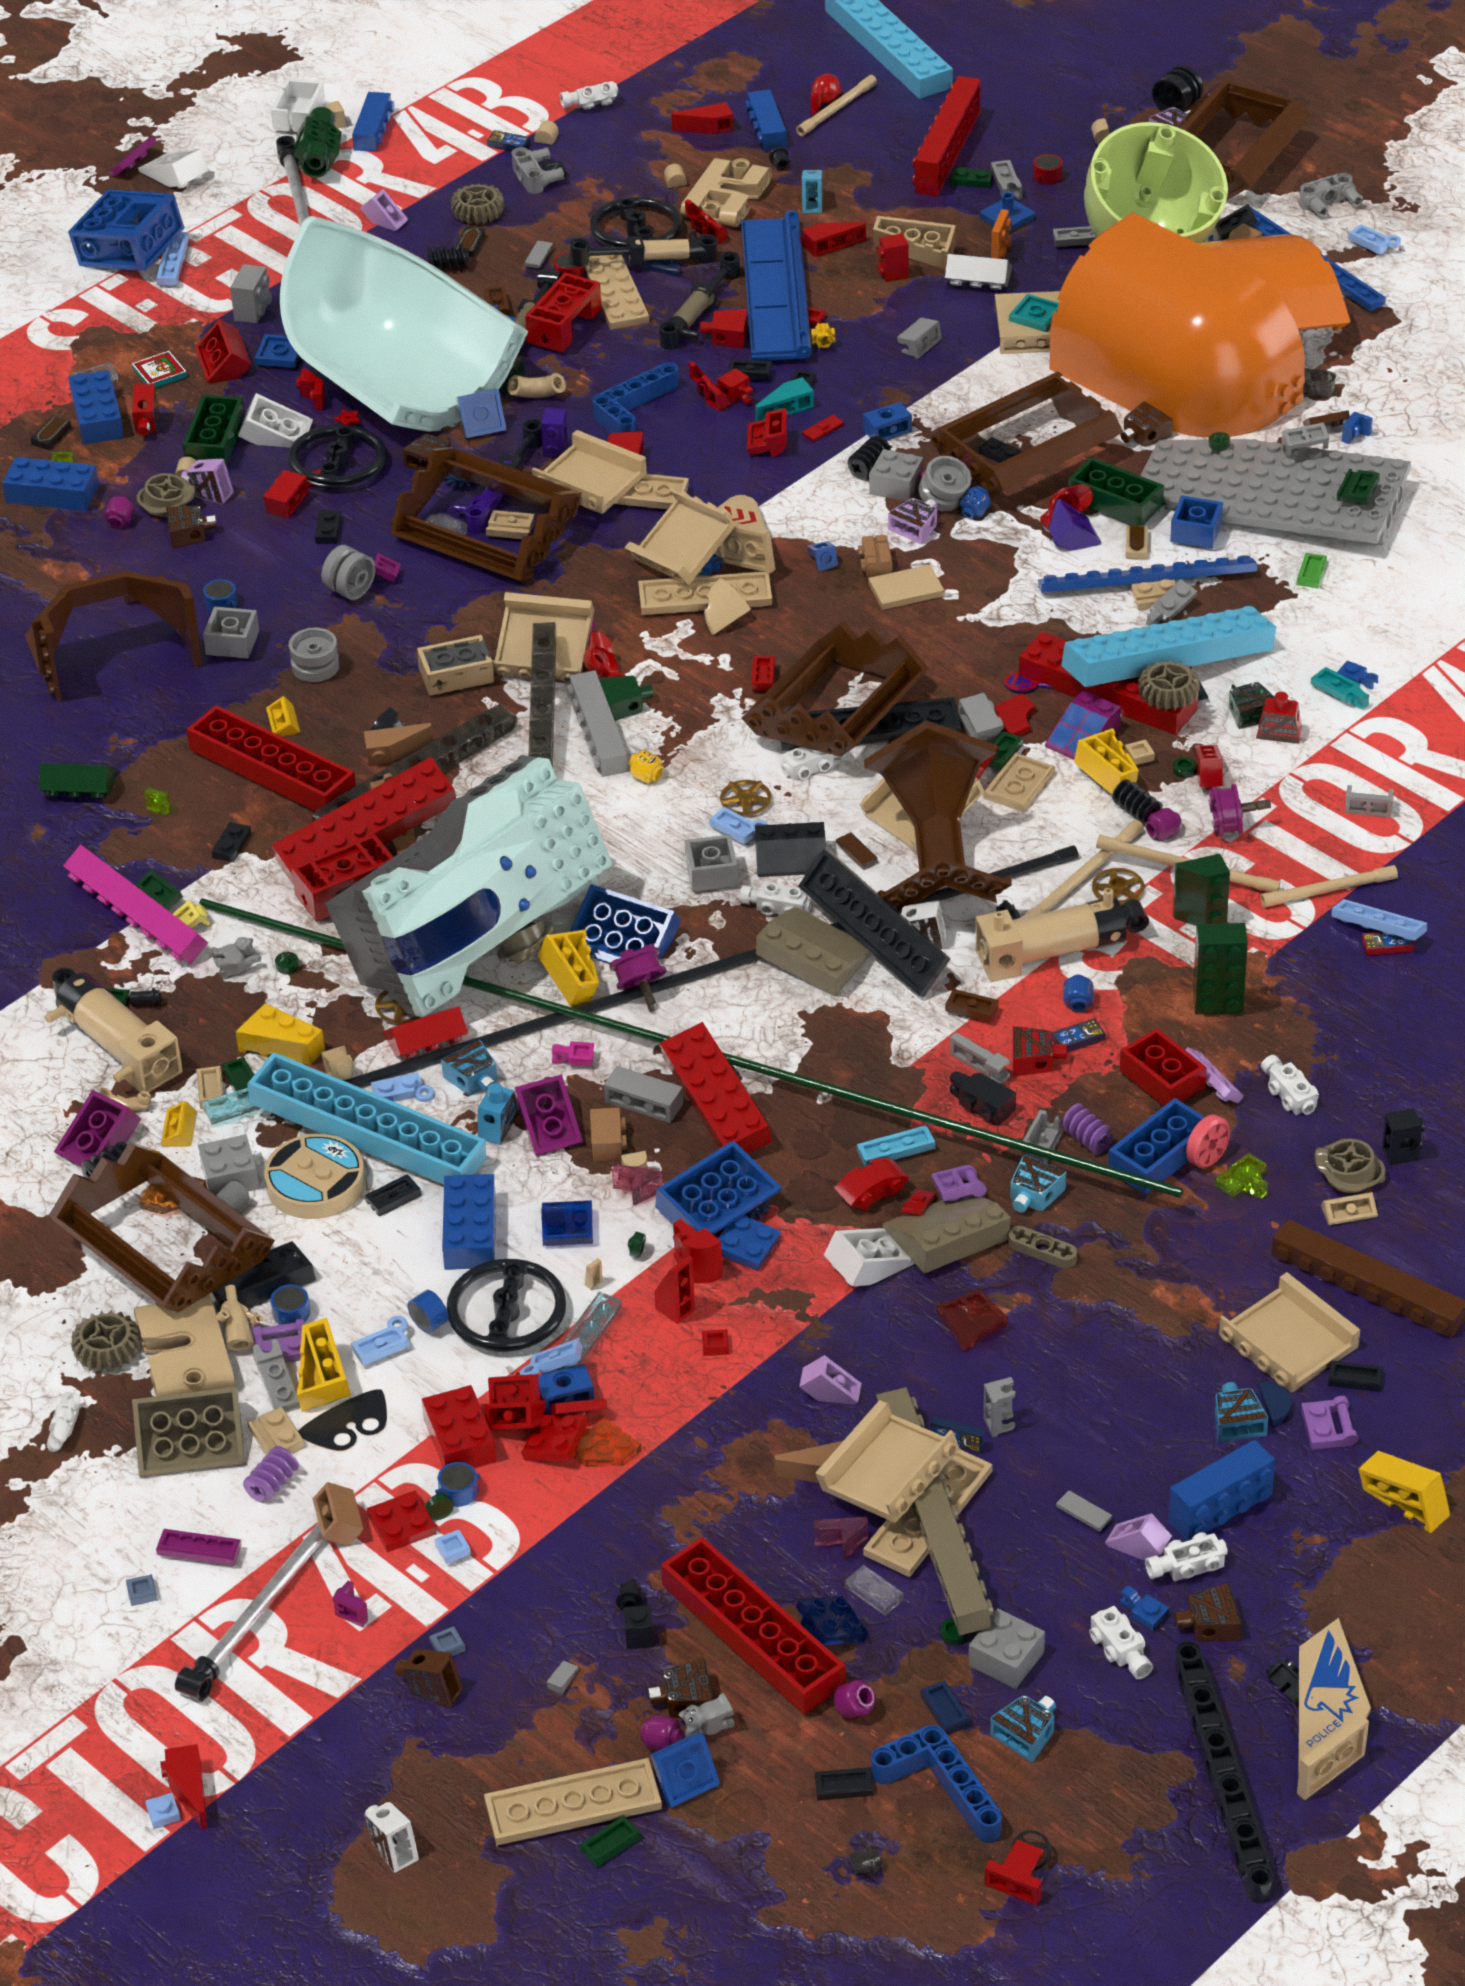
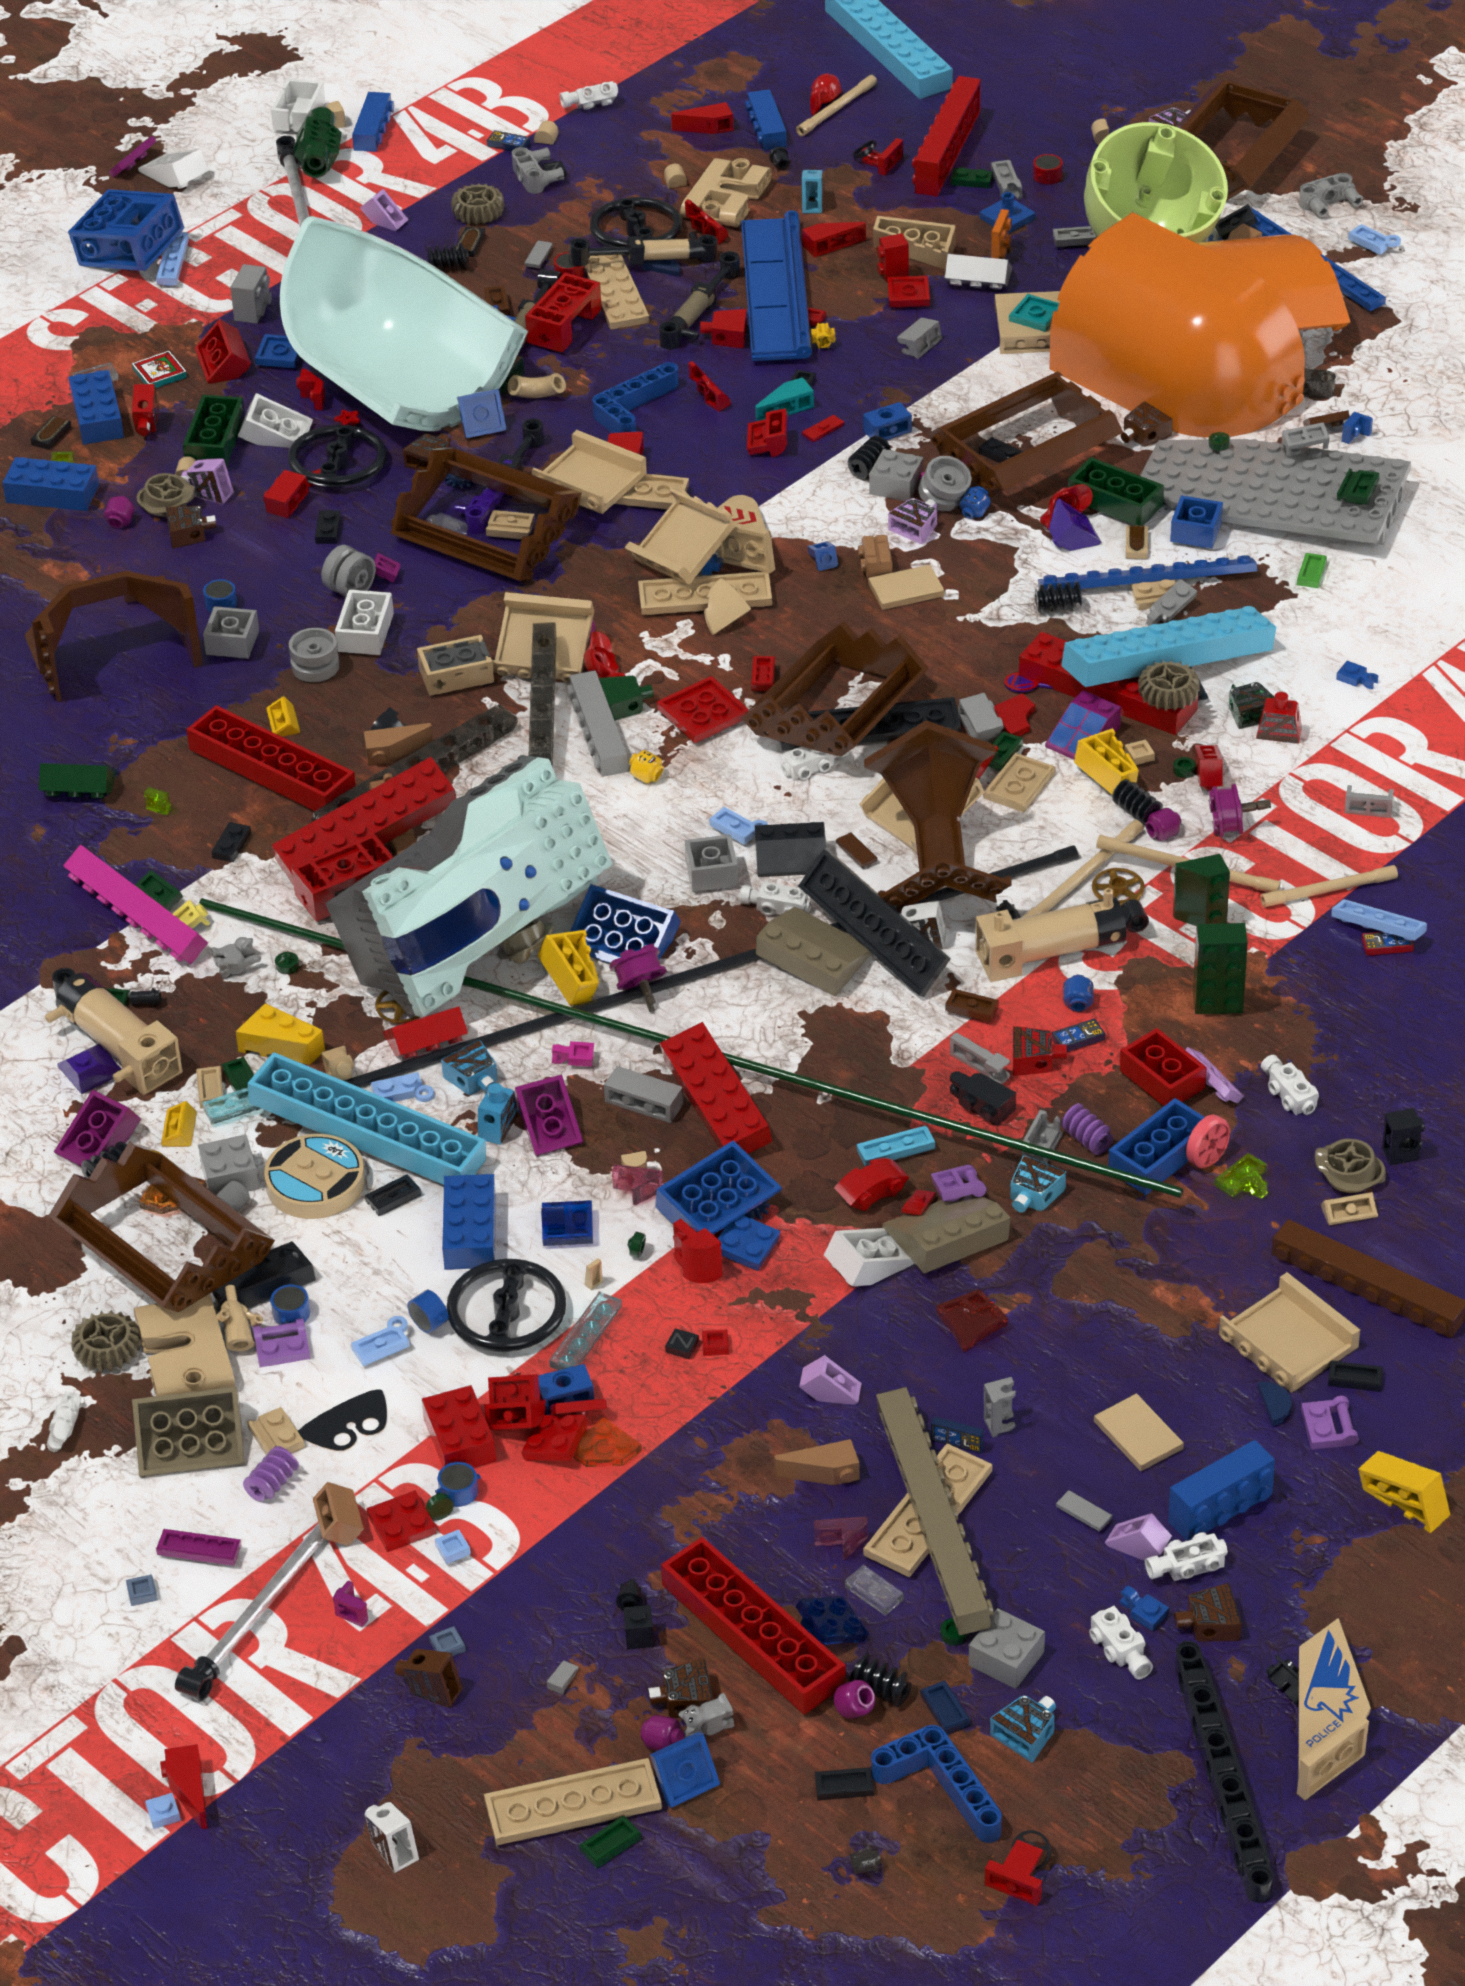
tan arm [101,1087,151,1111] -> none
light grey plate [252,1339,299,1410] -> none
yellow wedge [296,1318,351,1411] -> none
light blue hinge [520,1339,583,1375] -> none
dark purple brick [541,408,569,458] -> none
medium nougat brick [590,1108,627,1162] -> none
red slope [654,1255,695,1324] -> none
red brick [717,368,754,405] -> none
pearl gold wheel [720,780,771,816] -> none
black plate [728,359,772,381] -> none
tan panel [815,1400,960,1523] -> none
dark tan beam [1008,1226,1077,1269] -> none
black wheel [1152,65,1204,112] -> none
torso [1215,1382,1268,1443] -> none
teal hinge [1311,667,1369,709] -> none
none -> dark purple slope [57,1044,121,1094]
none -> white brick [335,590,394,655]
none -> red plate [656,676,749,743]
none -> black tile [665,1328,699,1359]
none -> black piece [849,1653,911,1707]
none -> red piece [852,138,903,176]
none -> red plate [887,276,930,308]
none -> black piece [1035,581,1082,613]
none -> tan tile [1094,1393,1184,1472]

